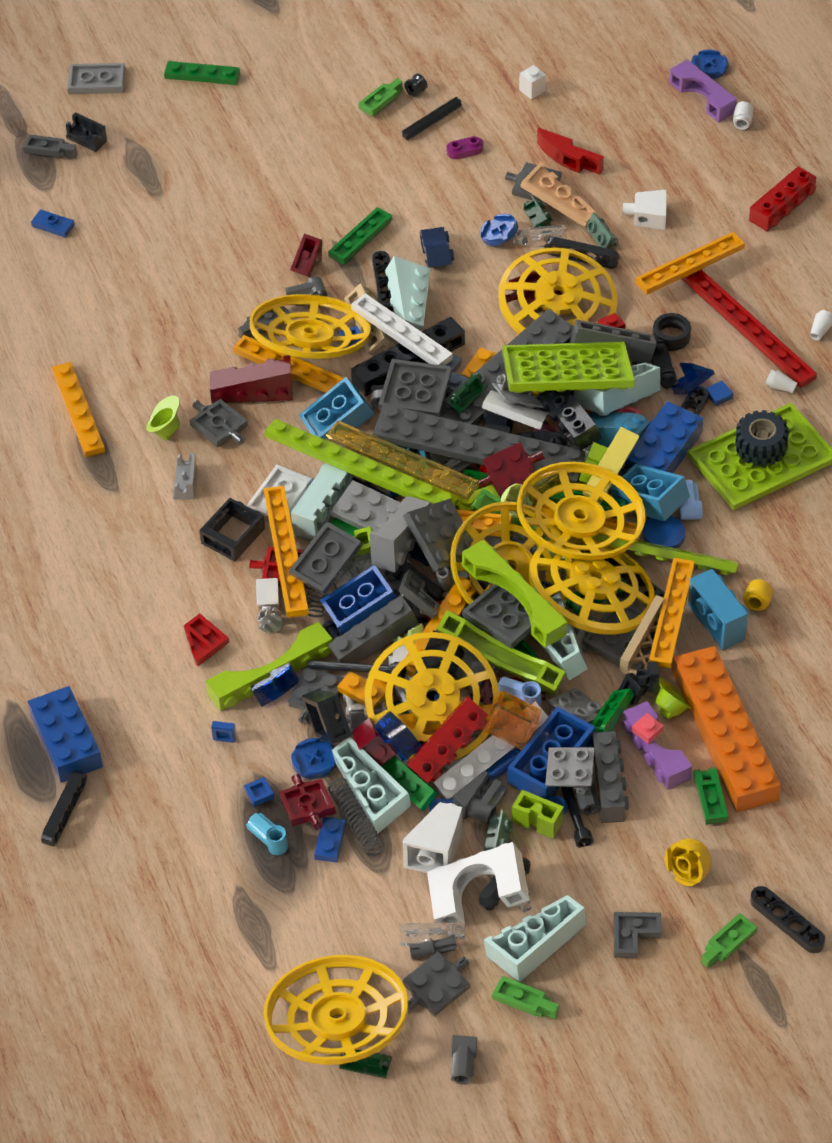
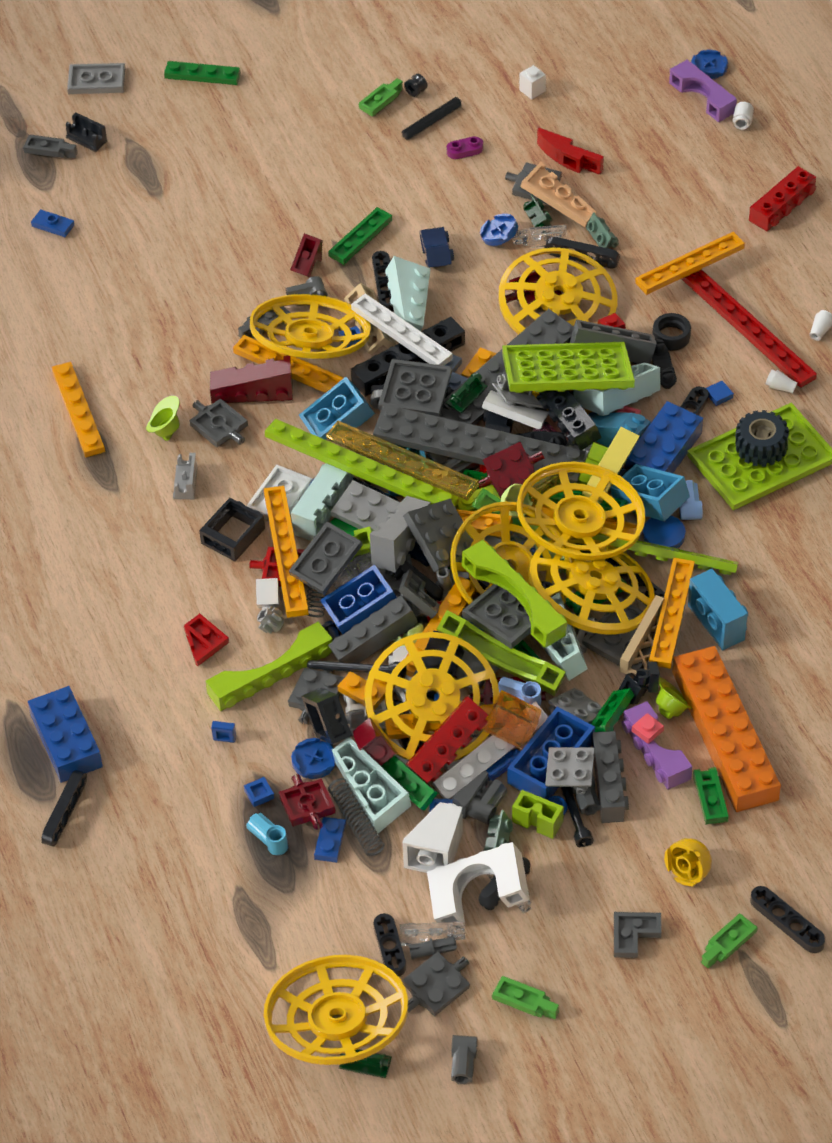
clear blue slope [251,663,300,707] -> none
clear blue slope [373,711,422,761] -> none
light aqua wedge [484,895,587,982] -> none
white torso [623,190,666,230] -> none
clear blue slope [671,363,715,395] -> none
yellow head [743,579,774,611] -> none
none -> black beam [373,913,406,977]

